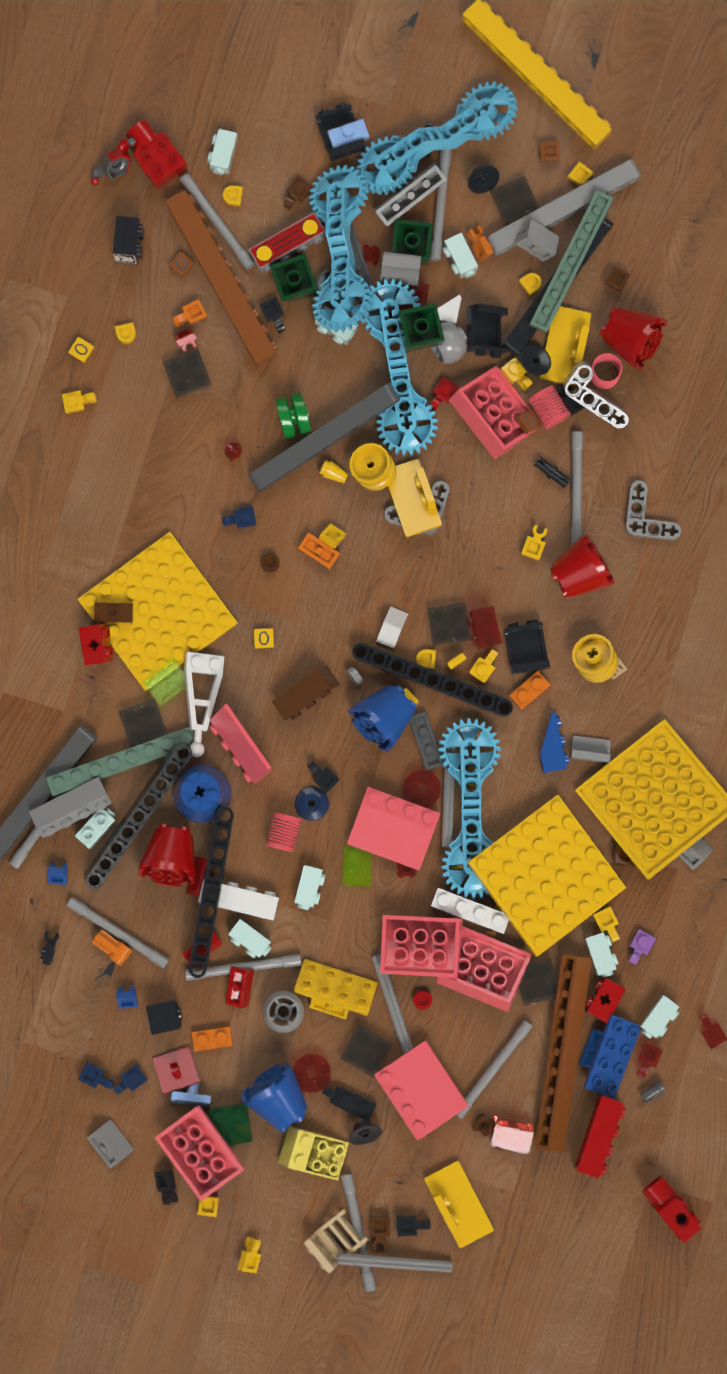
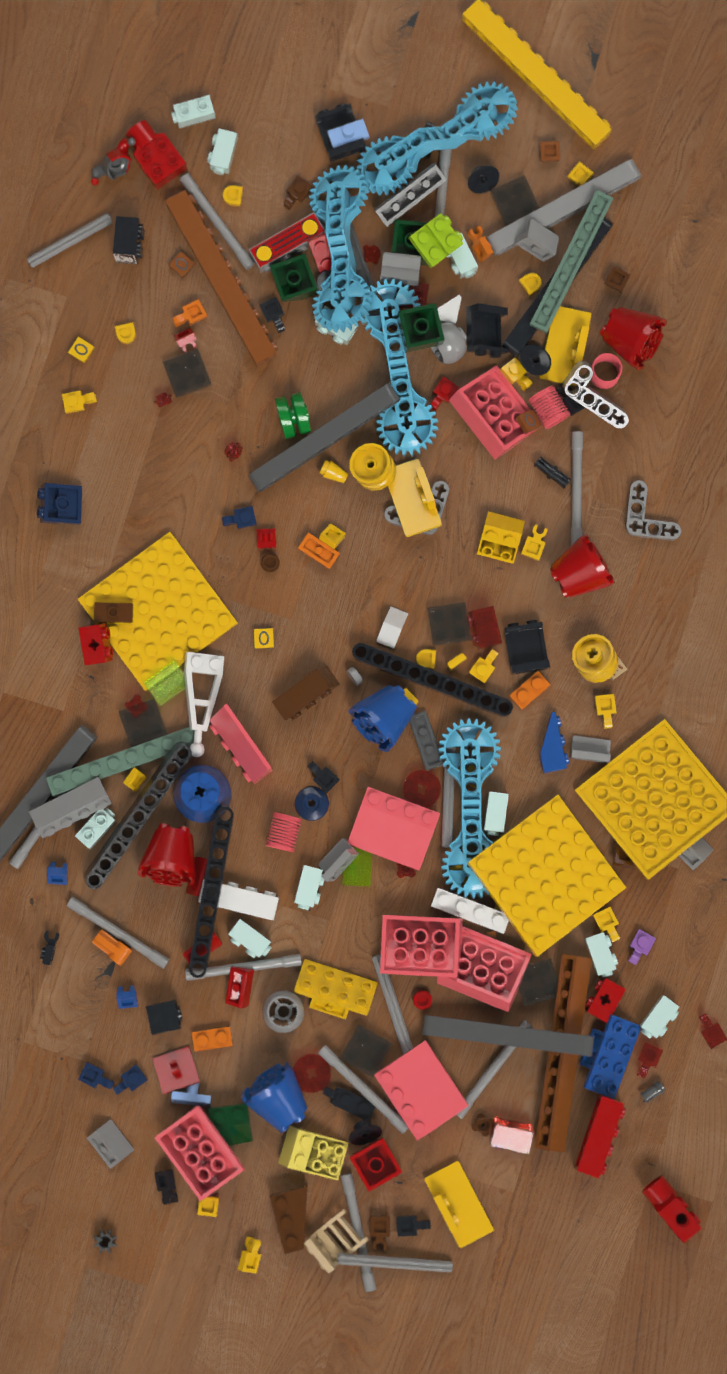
none -> light grey axle [27,214,112,267]
none -> dark blue plate [37,483,82,525]
none -> dark grey gear [94,1229,118,1253]
none -> yellow tile [123,768,147,792]
none -> clear red plate [125,695,148,718]
none -> clear red plate [154,392,172,408]
none -> light aqua brick [171,95,215,128]
none -> red tile [257,528,277,549]
none -> reddish brown wedge [270,1185,308,1254]
none -> red plate [307,233,332,274]
none -> light grey panel [318,838,359,882]
none -> light grey piece [318,1045,409,1134]
none -> red brick [349,1137,403,1192]
none -> lime plate [408,213,463,268]
none -> dark grey beam [422,1015,594,1056]
none -> yellow slope [477,511,525,564]
none -> light aqua brick [484,791,509,836]
none -> yellow plate [595,694,617,729]

